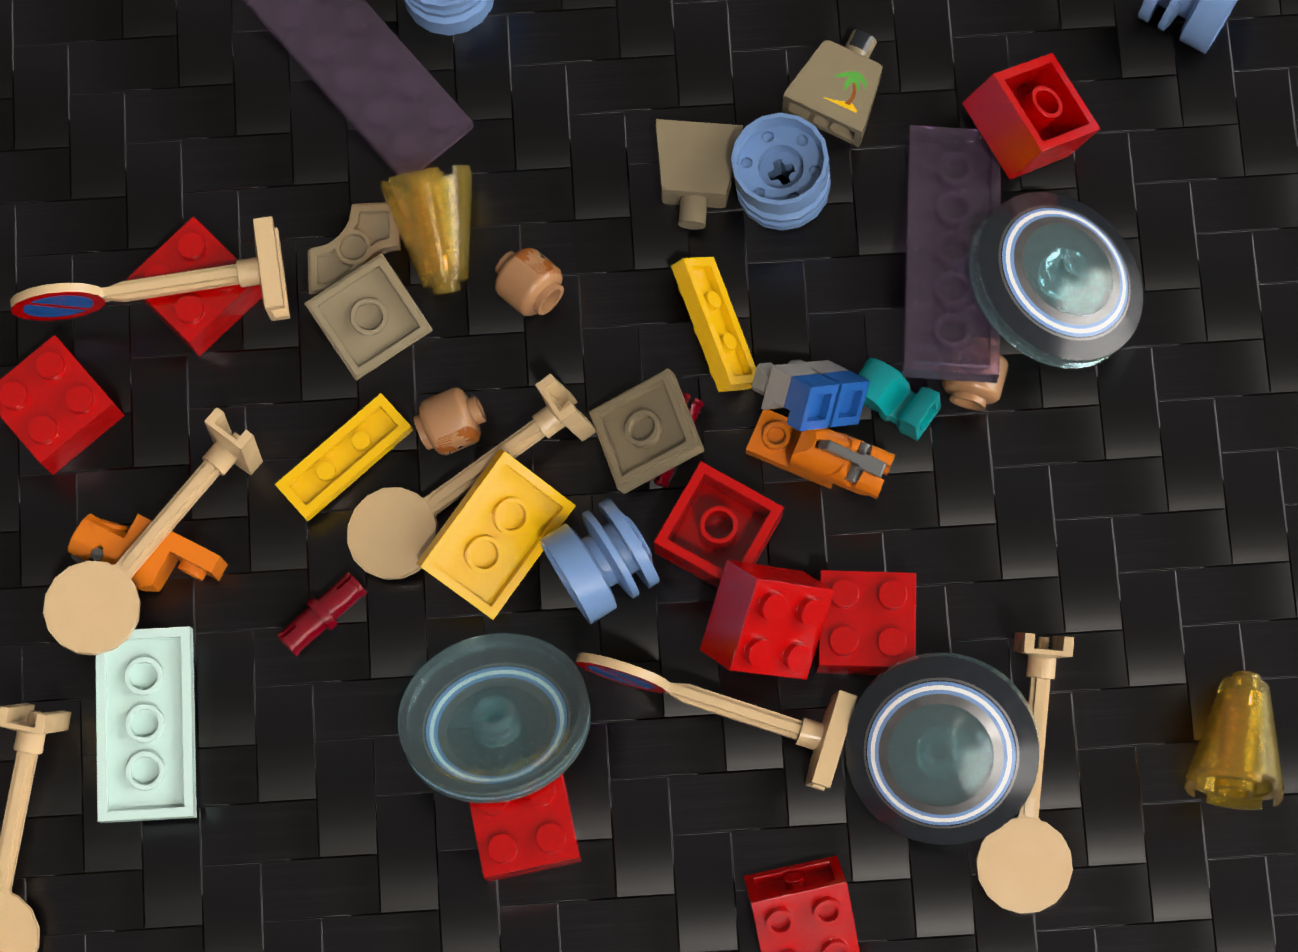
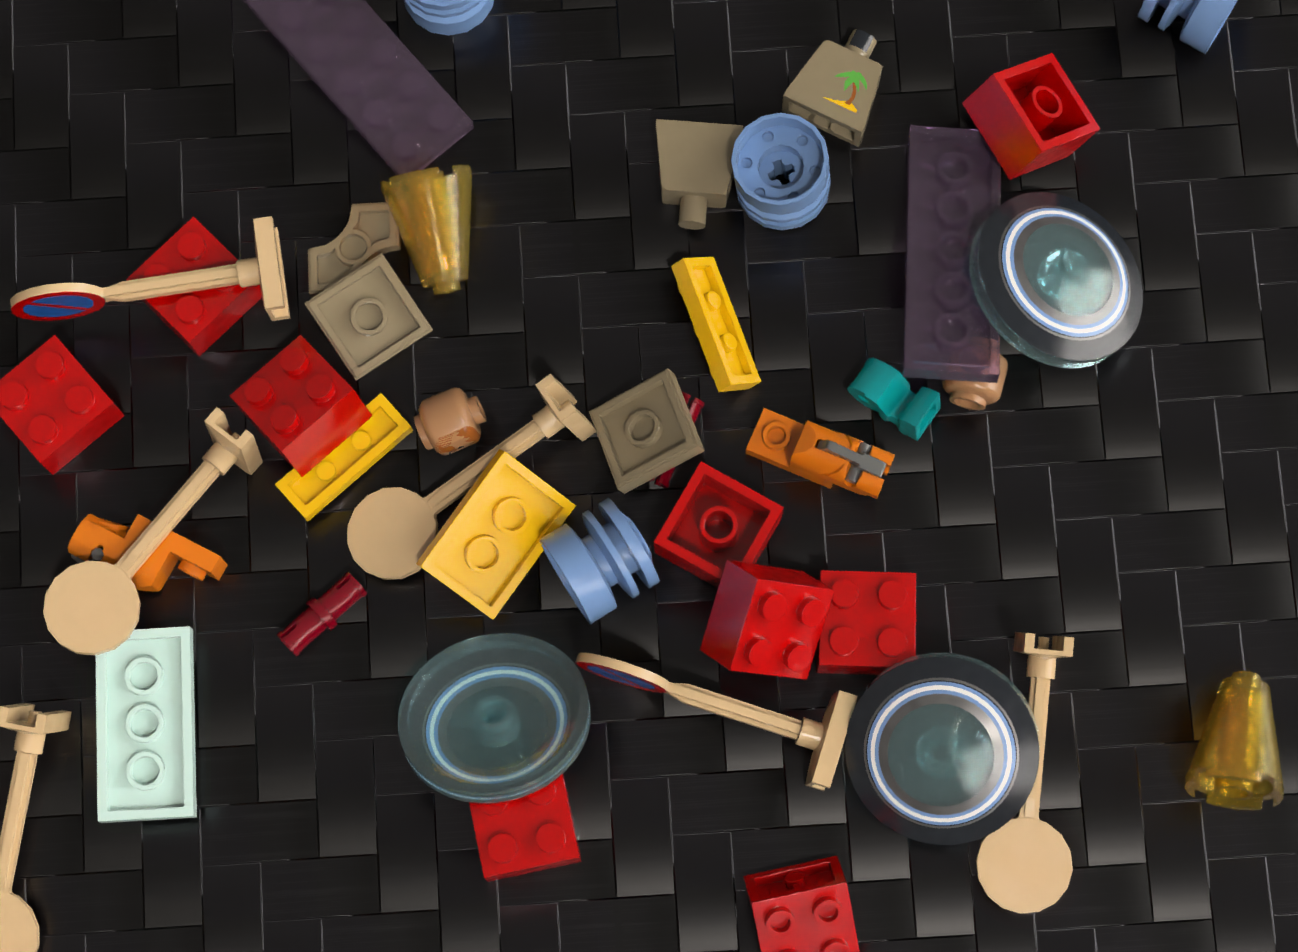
medium nougat head [495,248,564,316] -> none
blue hips [752,360,870,431] -> none
none -> red brick [230,335,372,477]

